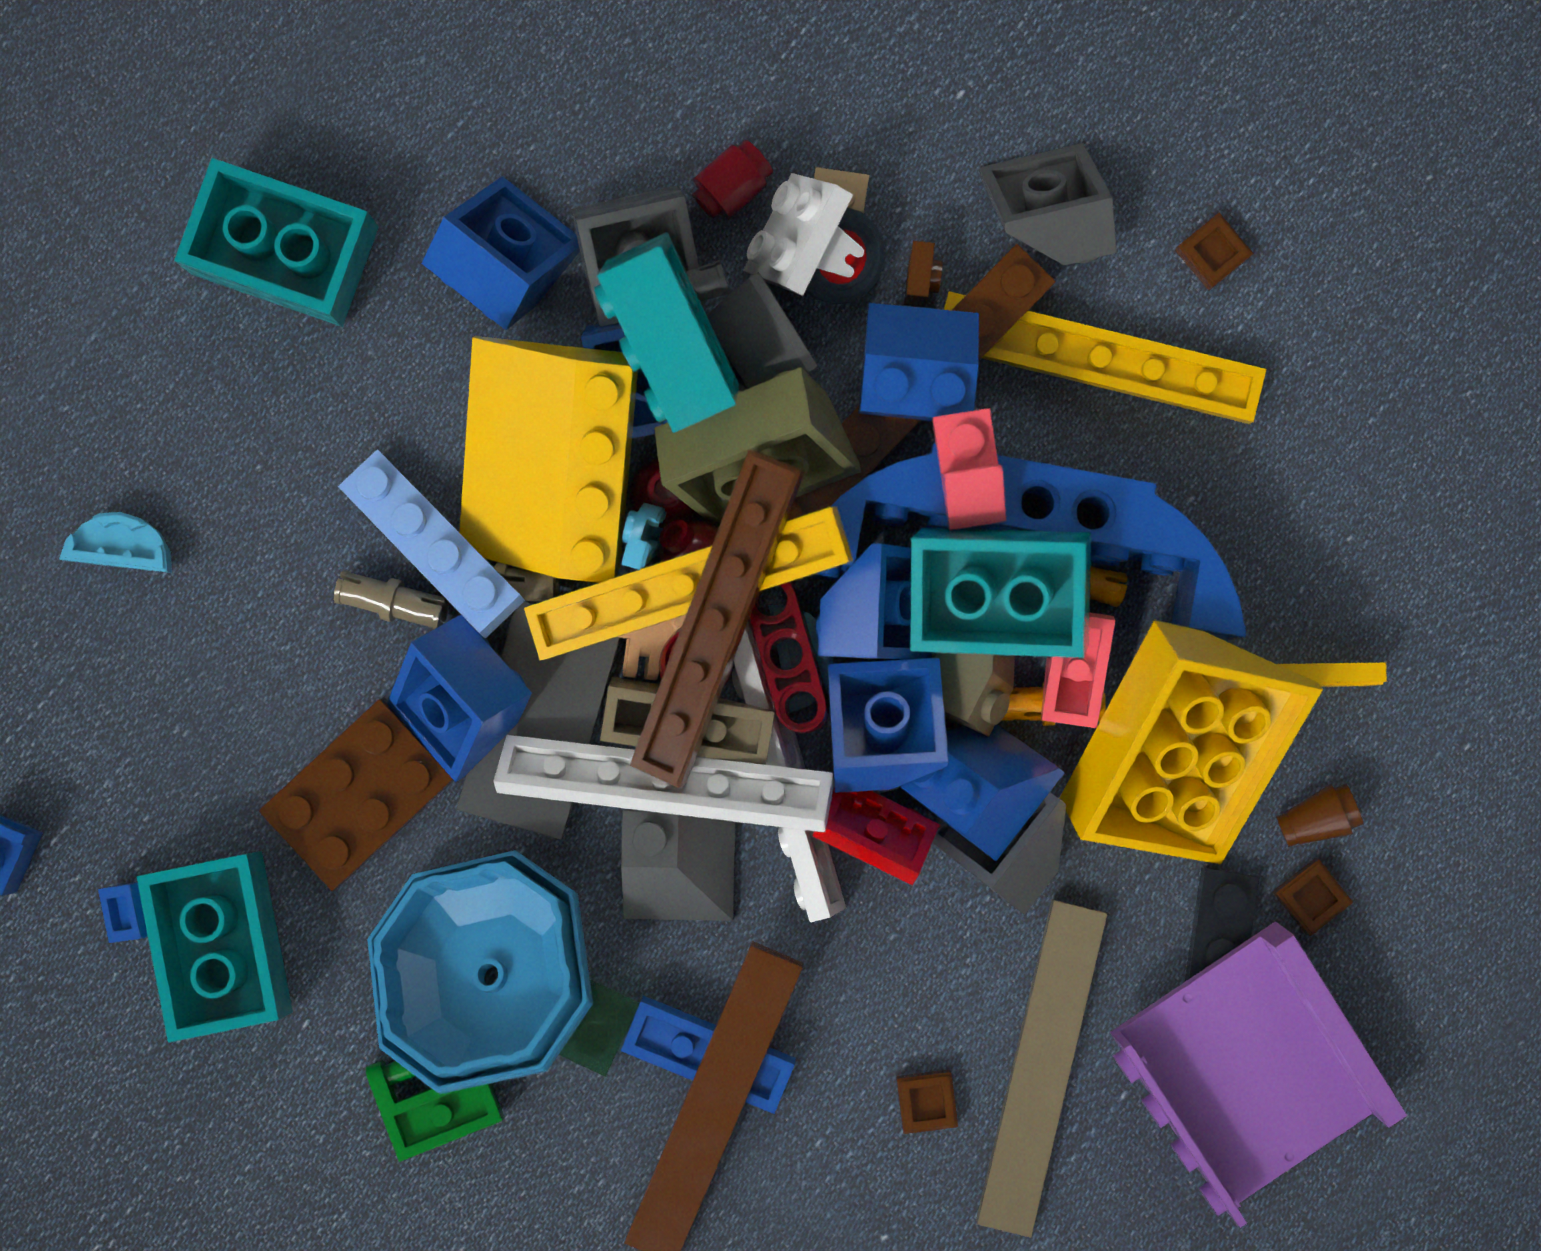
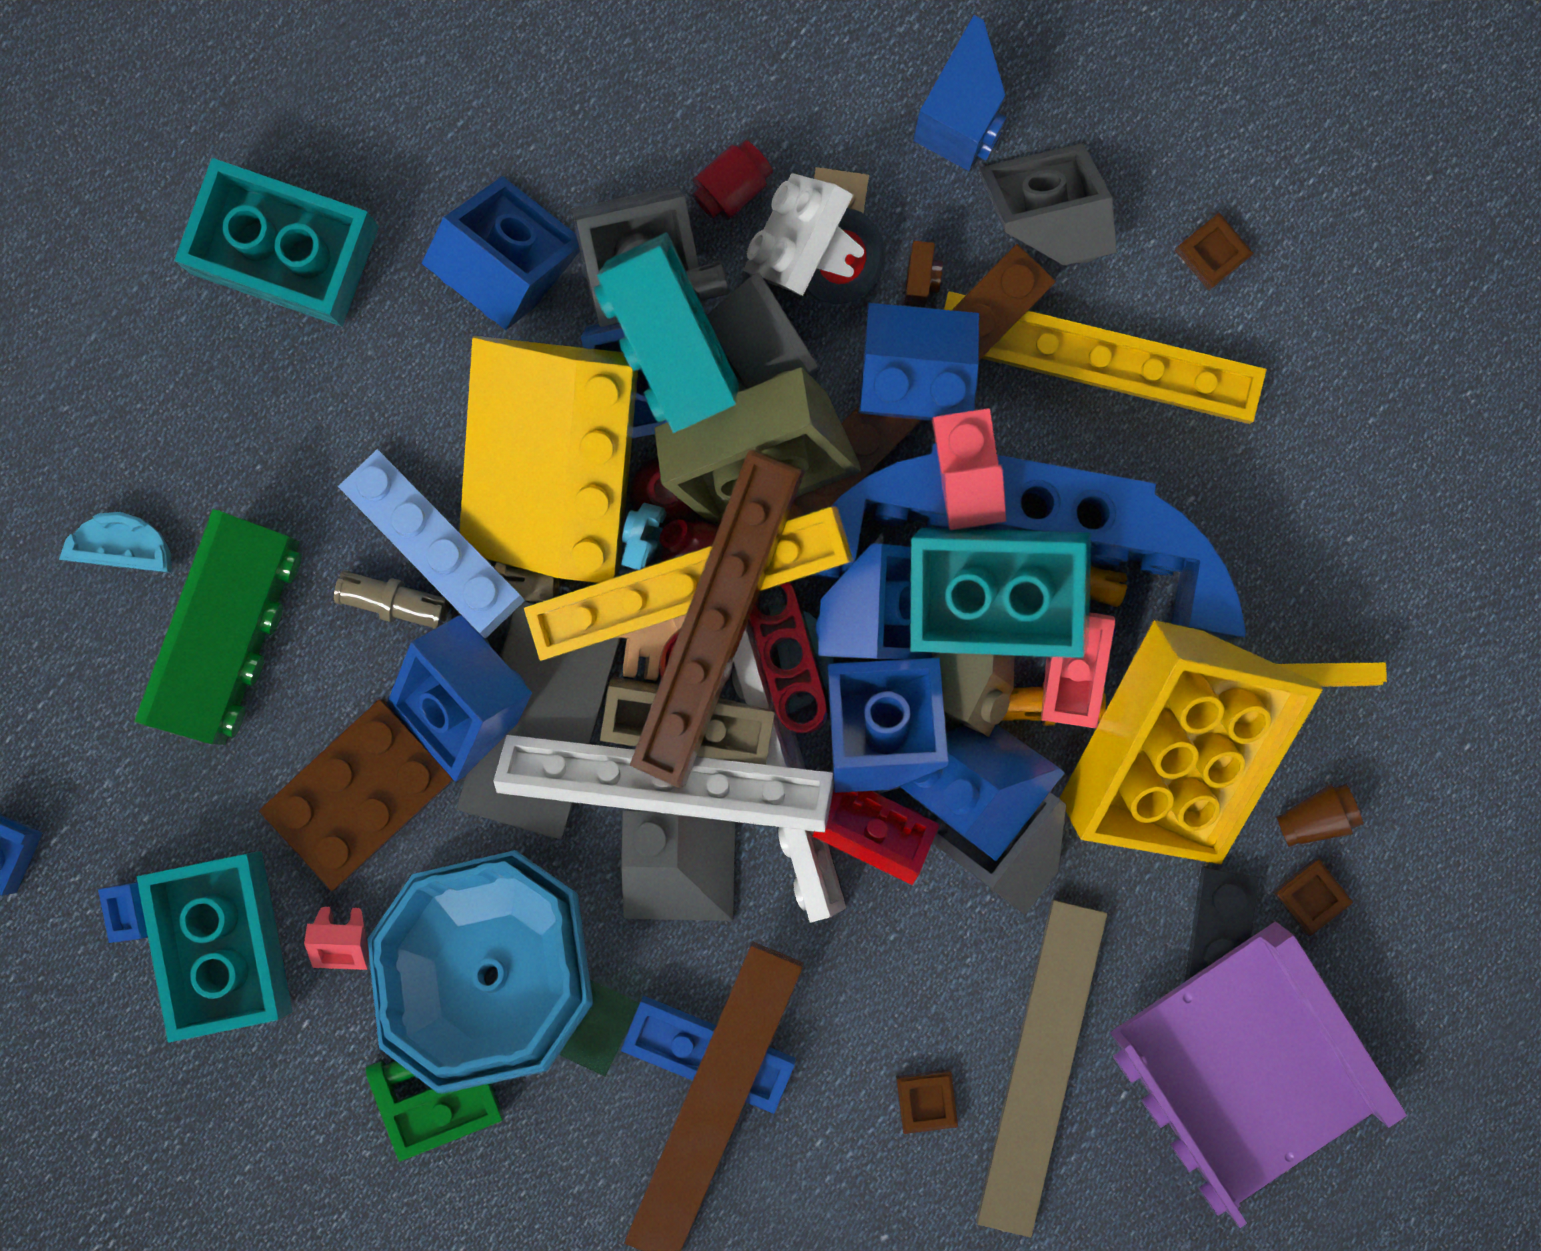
none -> green slope [134,509,302,745]
none -> coral tile [304,907,369,970]
none -> blue slope [913,15,1007,171]

